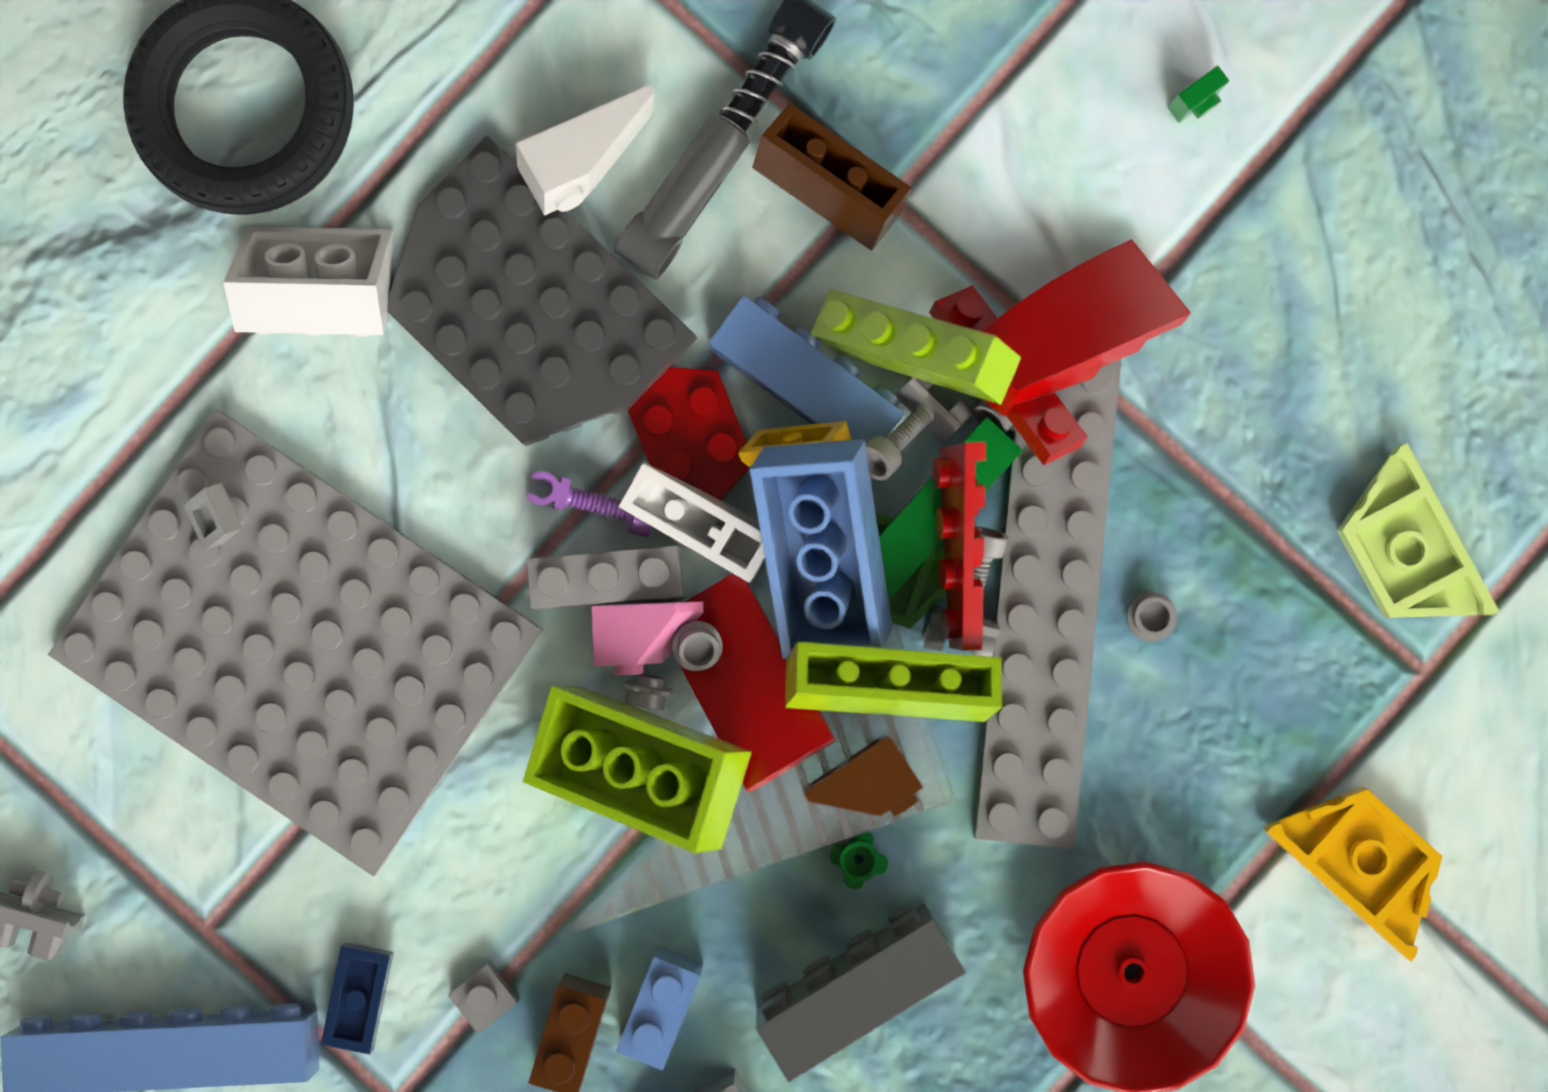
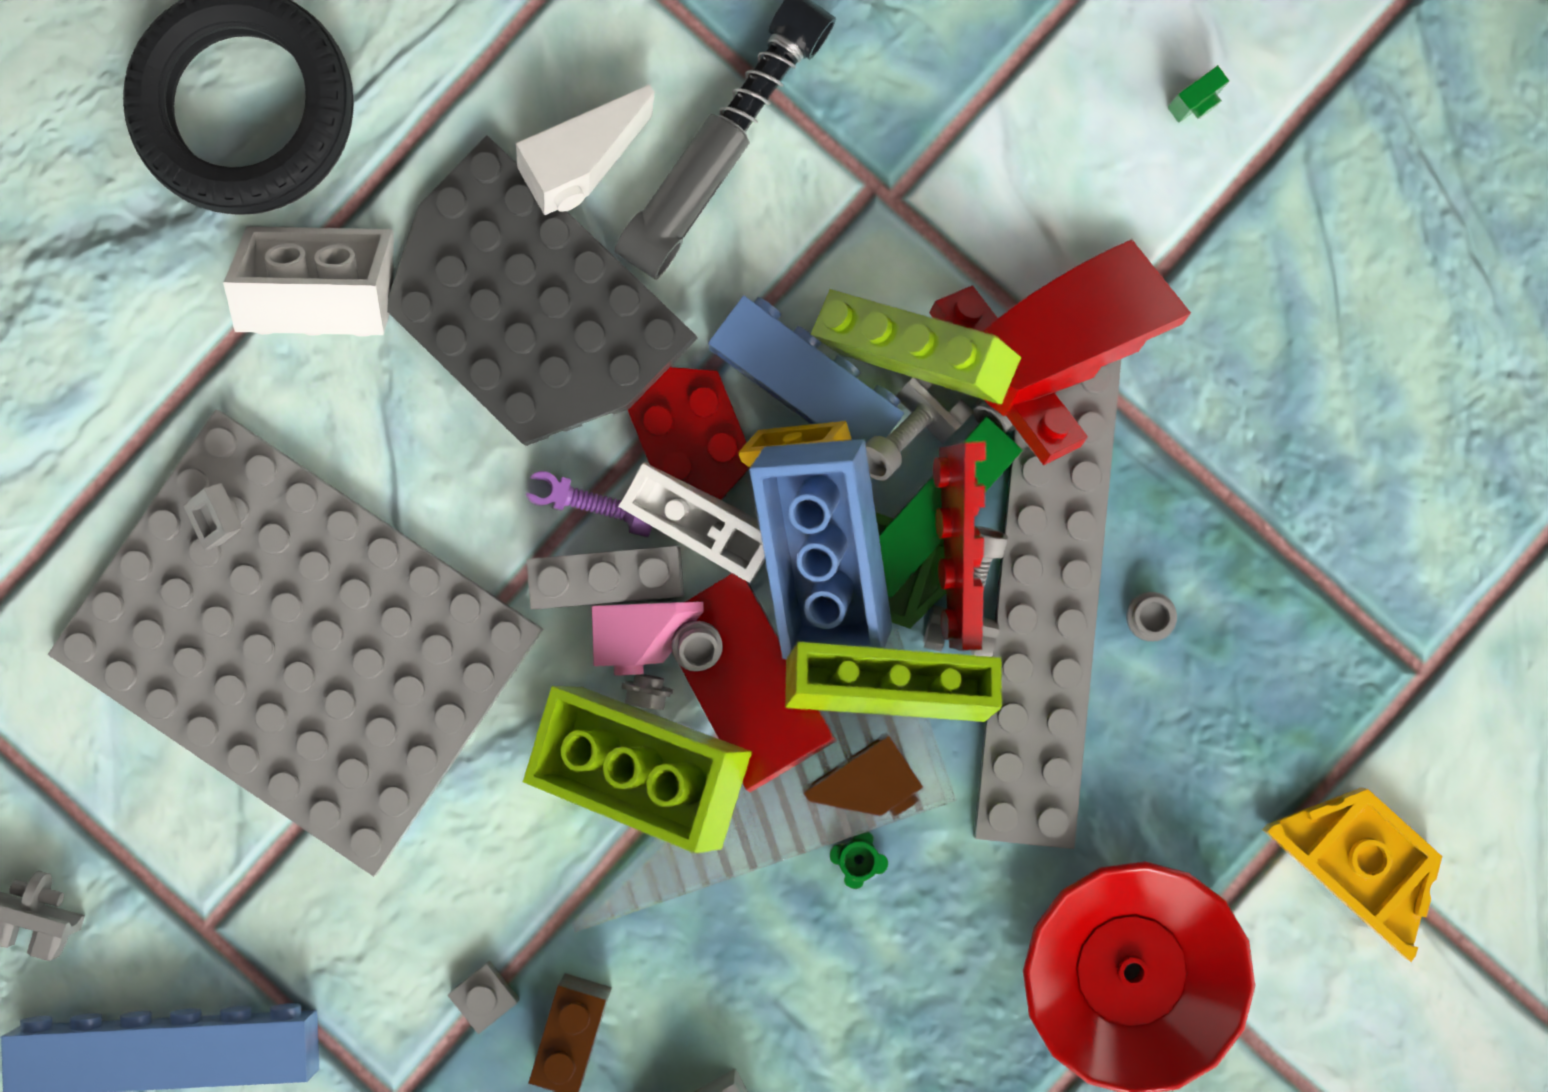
dark blue plate [321,942,394,1055] -> none
medium blue brick [615,946,703,1071] -> none
reddish brown brick [752,103,912,251] -> none
dark grey brick [756,903,966,1083] -> none
yellowish green wing [1337,443,1499,618] -> none

